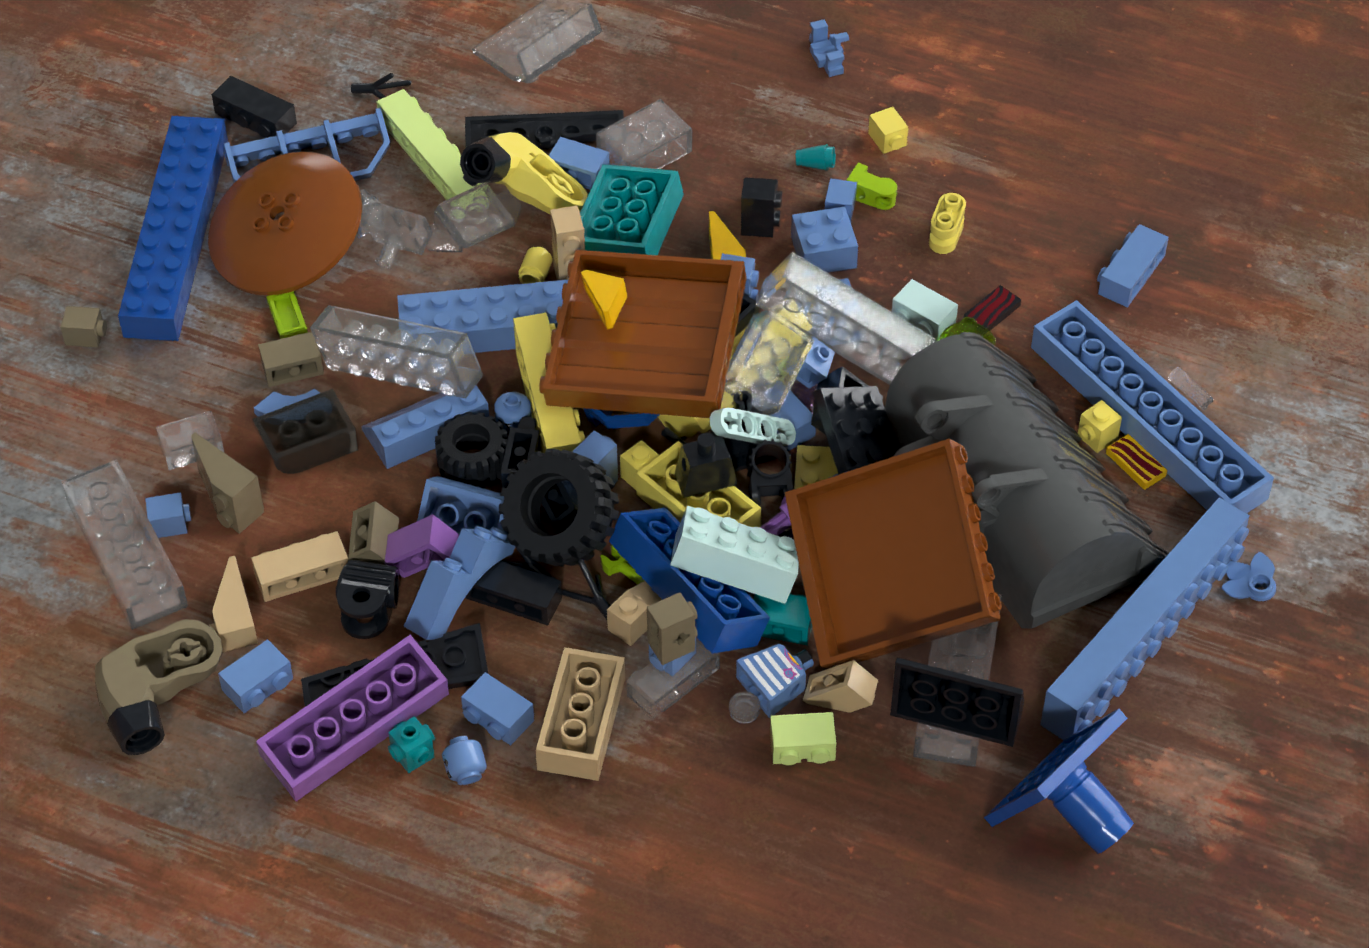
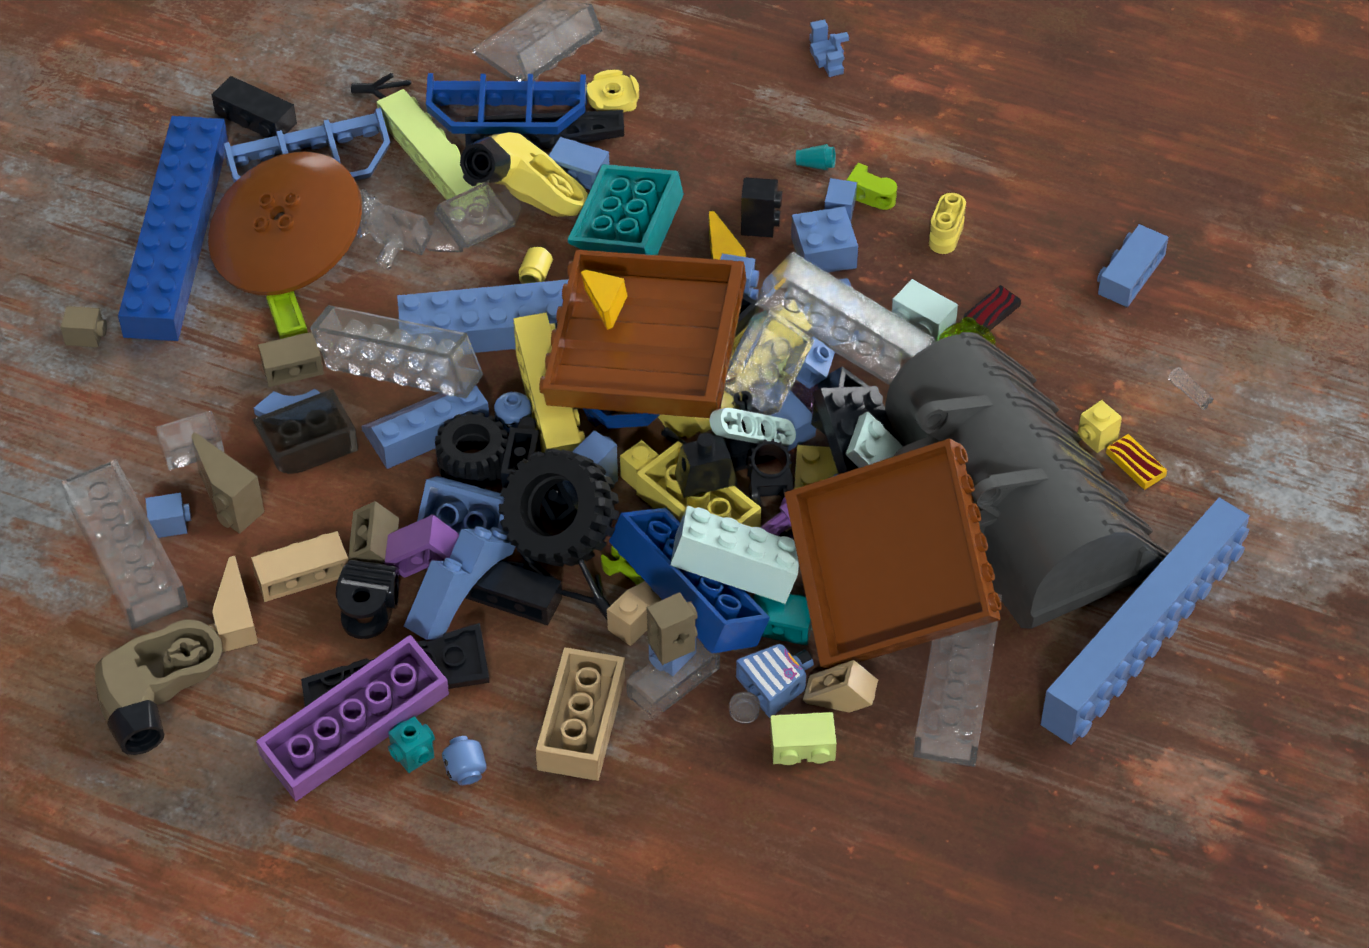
medium blue brick [218,639,293,713] -> none
medium blue brick [461,672,534,746] -> none
tan brick [550,205,585,280] -> none
clear brick [596,99,692,169] -> none
light yellow brick [868,107,908,154] -> none
black slope [890,657,1024,747] -> none
blue piece [984,709,1134,854] -> none
medium blue brick [1031,300,1274,514] -> none
medium blue plate [1222,552,1276,601] -> none
none -> blue plate [426,73,587,134]
none -> light yellow plate [587,70,639,112]
none -> light aqua wing [846,412,903,468]

